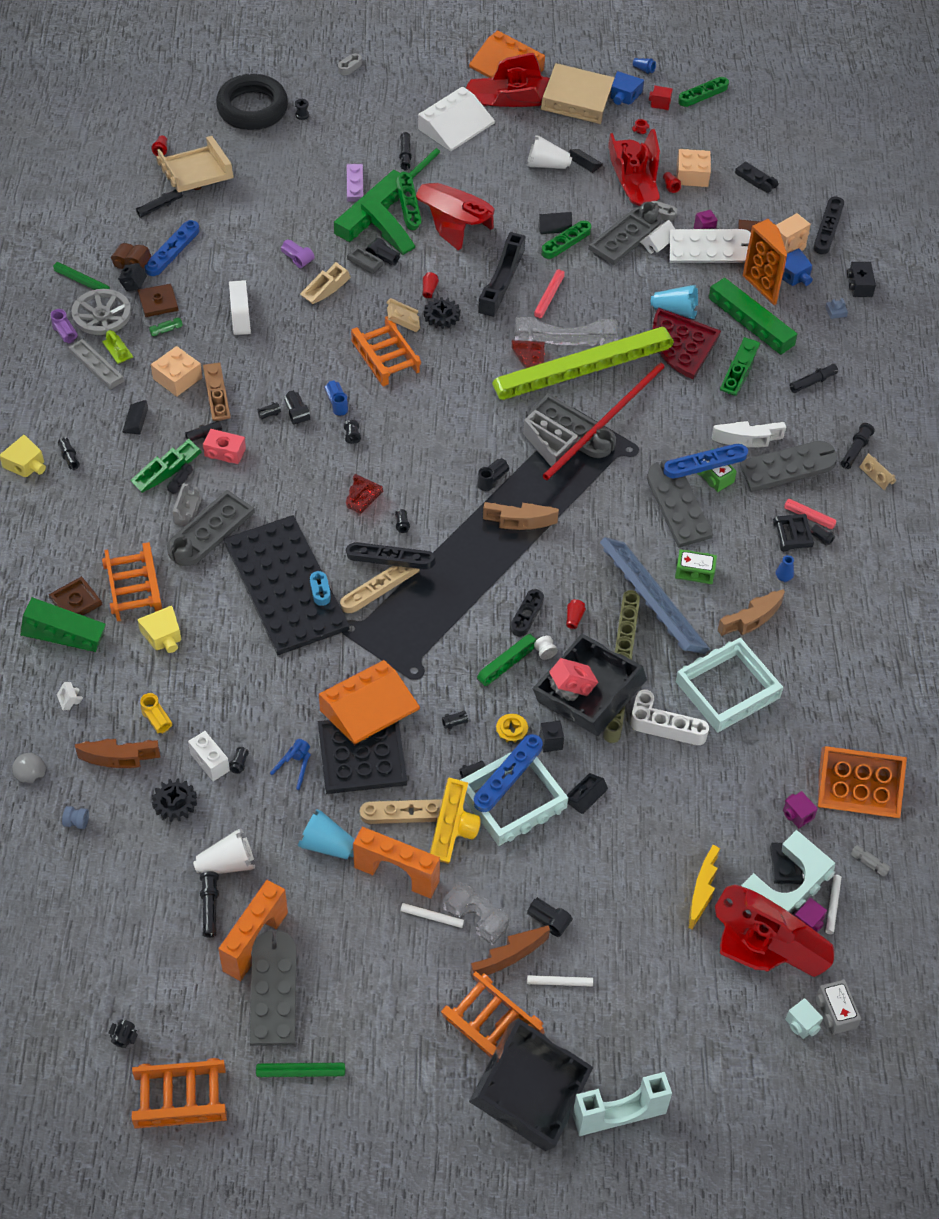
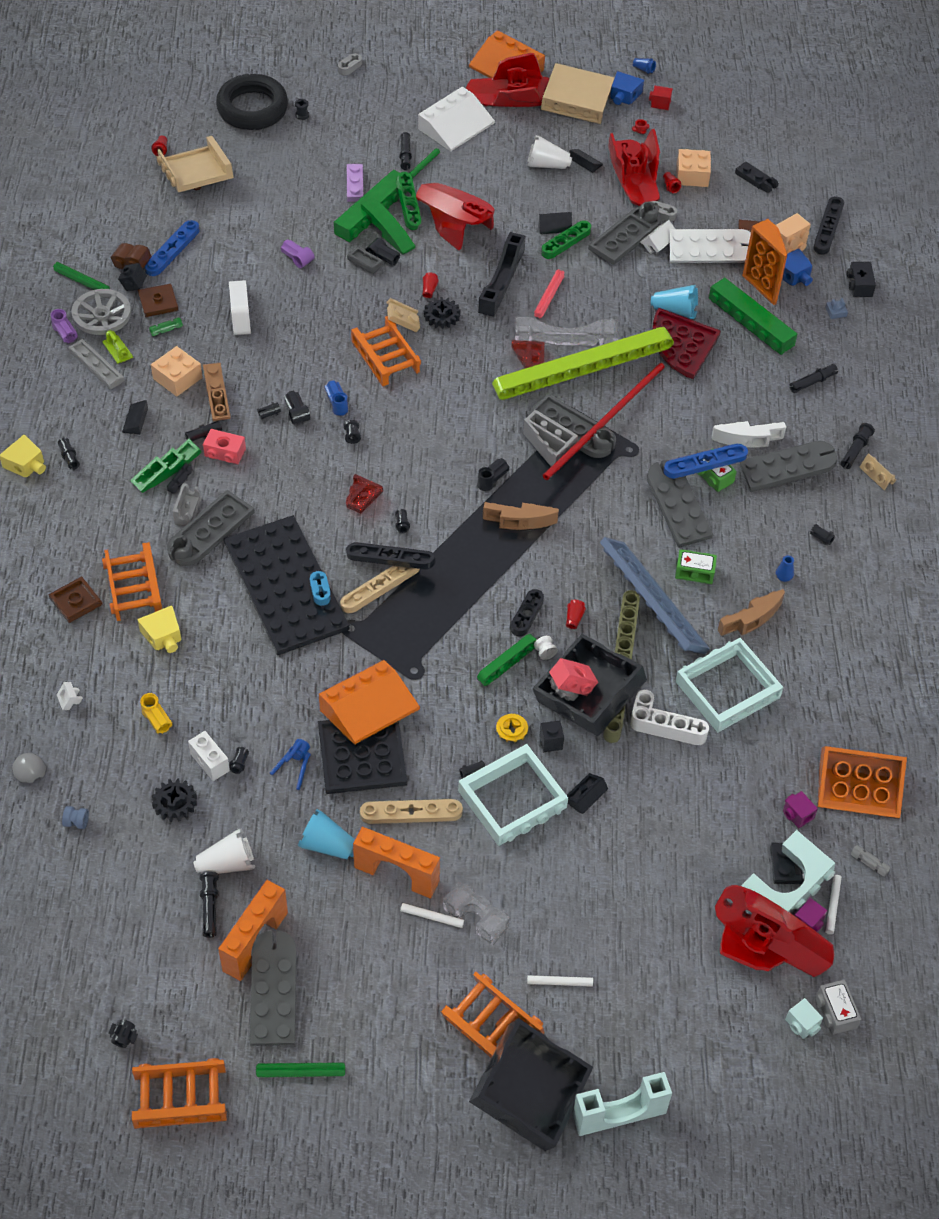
green wedge [20,597,106,652] -> none
dark orange slope [75,739,161,768] -> none
black pin [136,189,183,218] -> none
tan slope [300,262,351,304] -> none
yellow plate [430,777,481,864] -> none
black pin [442,710,469,729] -> none
dark orange slope [470,925,550,980] -> none
blue piece [474,734,543,812] -> none
black piece [527,897,573,937] -> none
green beam [678,77,729,107] -> none
yellow slope [689,844,720,930] -> none
magenta brick [694,209,718,229] -> none
green slope [720,337,760,396] -> none
black plate [773,514,814,552] -> none
coral axle [784,499,837,530] -> none

